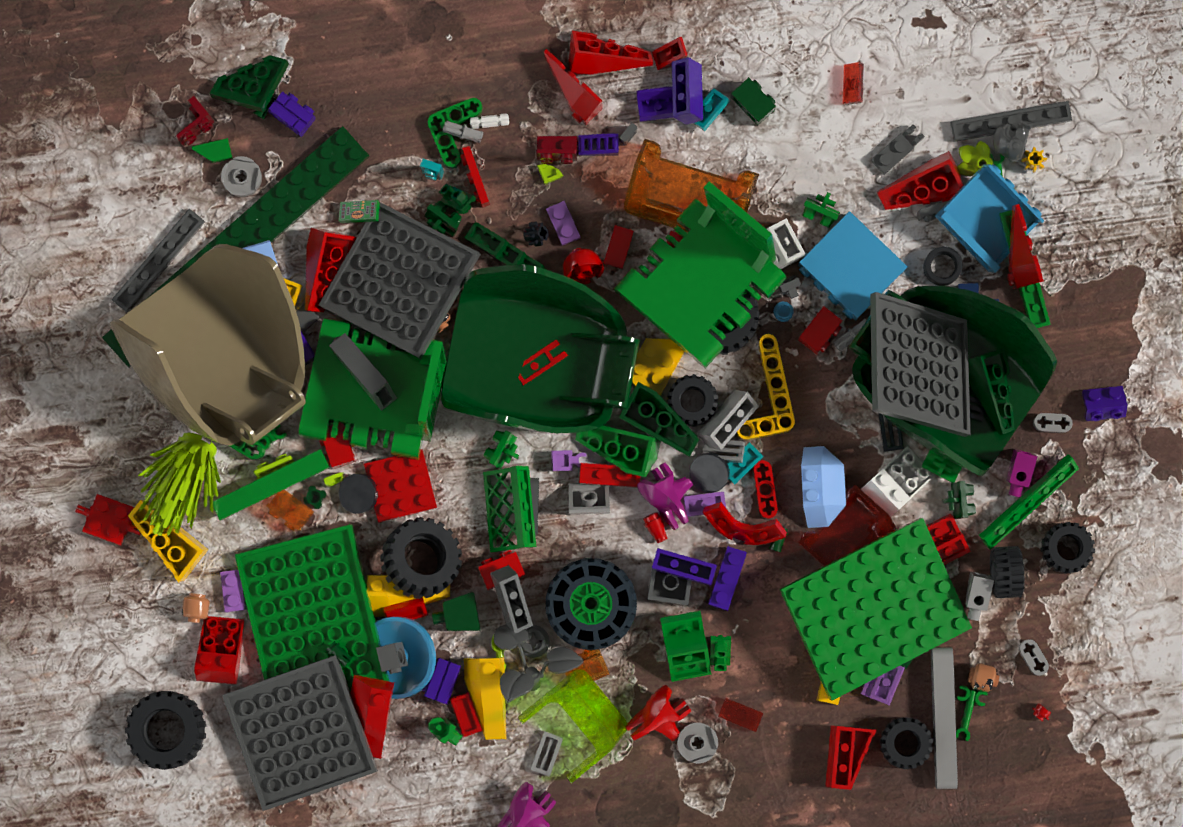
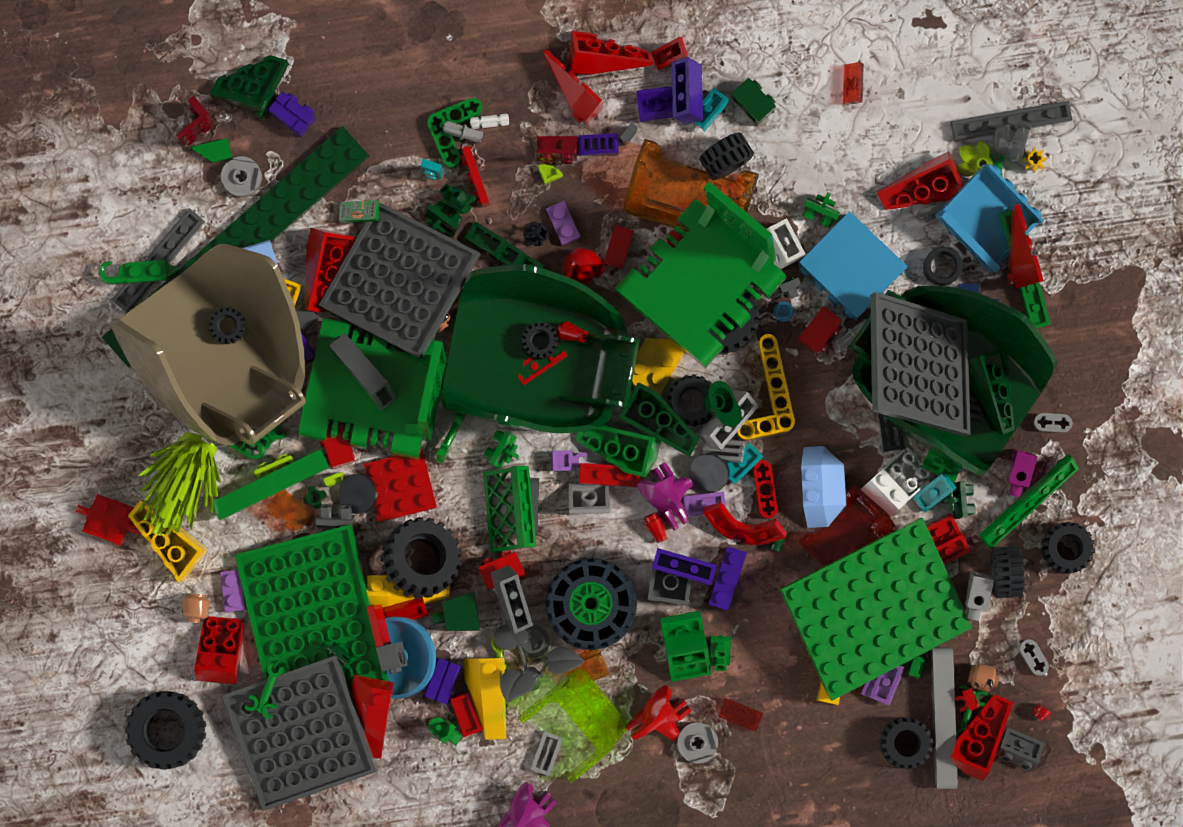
red wedge [825,725,876,790] -> none
dark grey hinge [871,124,925,175] -> none
dark purple bracket [1082,386,1128,421] -> none
none -> green plate [98,260,180,284]
none -> black tyre [208,307,247,344]
none -> green bar [245,662,284,719]
none -> dark grey hips [316,504,355,531]
none -> red tile [367,604,391,647]
none -> green bar [436,412,465,464]
none -> black tyre [522,322,558,360]
none -> red cone [557,321,588,343]
none -> black tyre [699,132,754,180]
none -> dark green piece [704,381,742,427]
none -> green tile [909,656,926,679]
none -> teal plate [912,472,957,513]
none -> red wedge [950,694,1013,781]
none -> red tile [955,687,980,711]
none -> dark grey bracket [995,727,1045,771]

